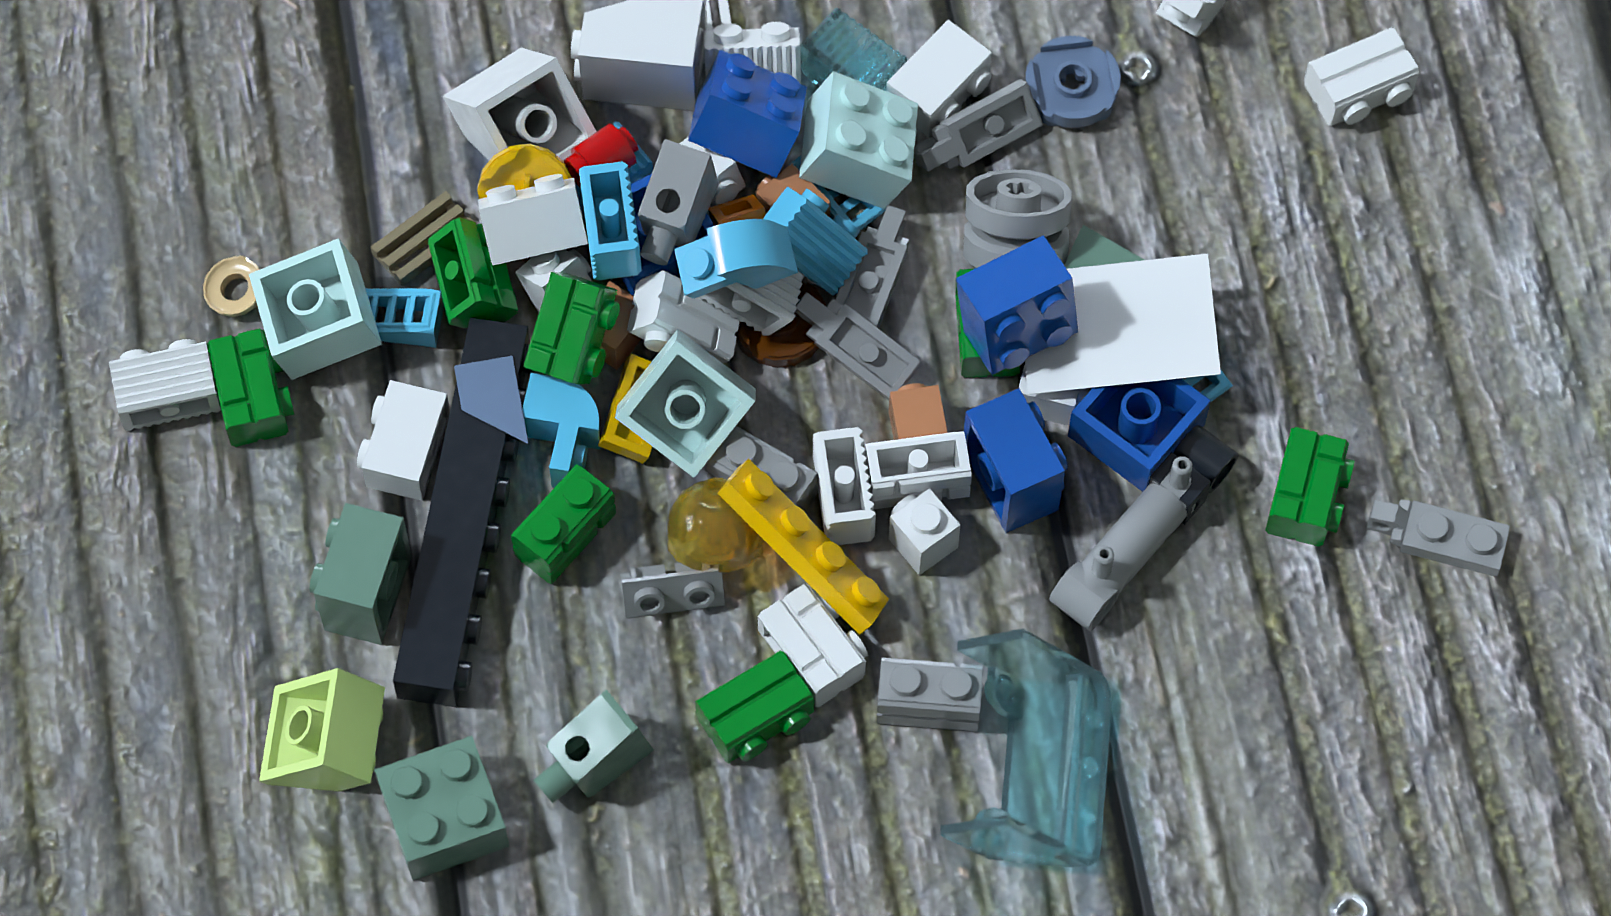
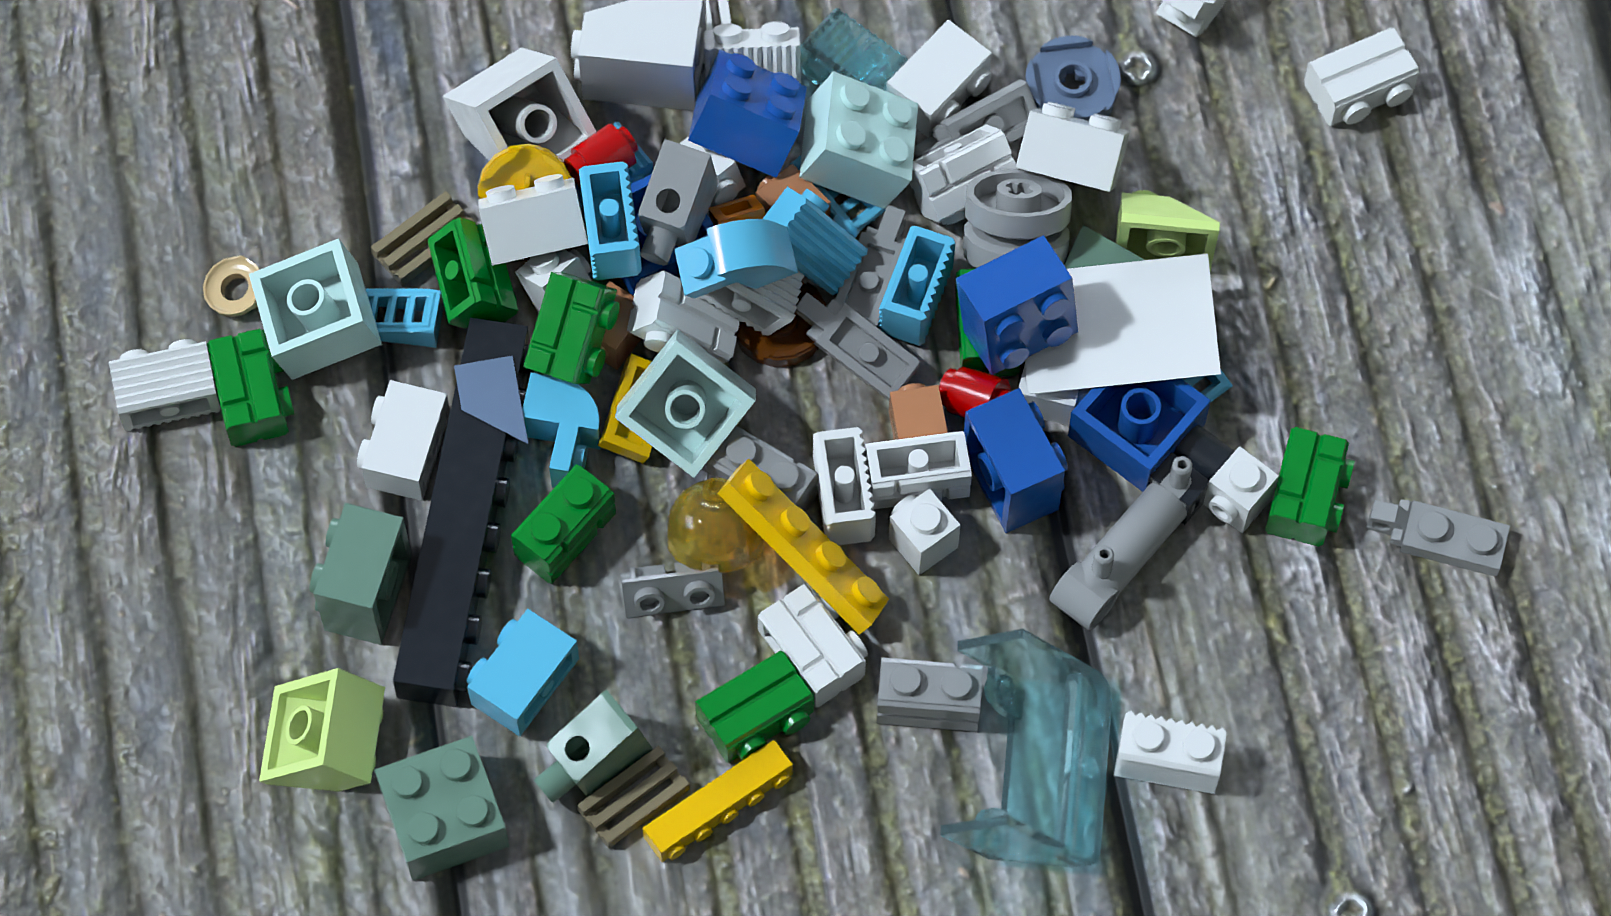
none -> medium azure brick [467,608,579,737]
none -> dark tan tile [577,746,690,849]
none -> yellow piece [643,740,792,862]
none -> medium azure brick [878,226,955,346]
none -> white brick [910,124,1018,225]
none -> red brick [939,367,1011,418]
none -> white brick [1015,102,1130,192]
none -> white brick [1114,711,1227,794]
none -> yellowish green slope [1116,190,1220,271]
none -> white brick [1203,446,1279,534]

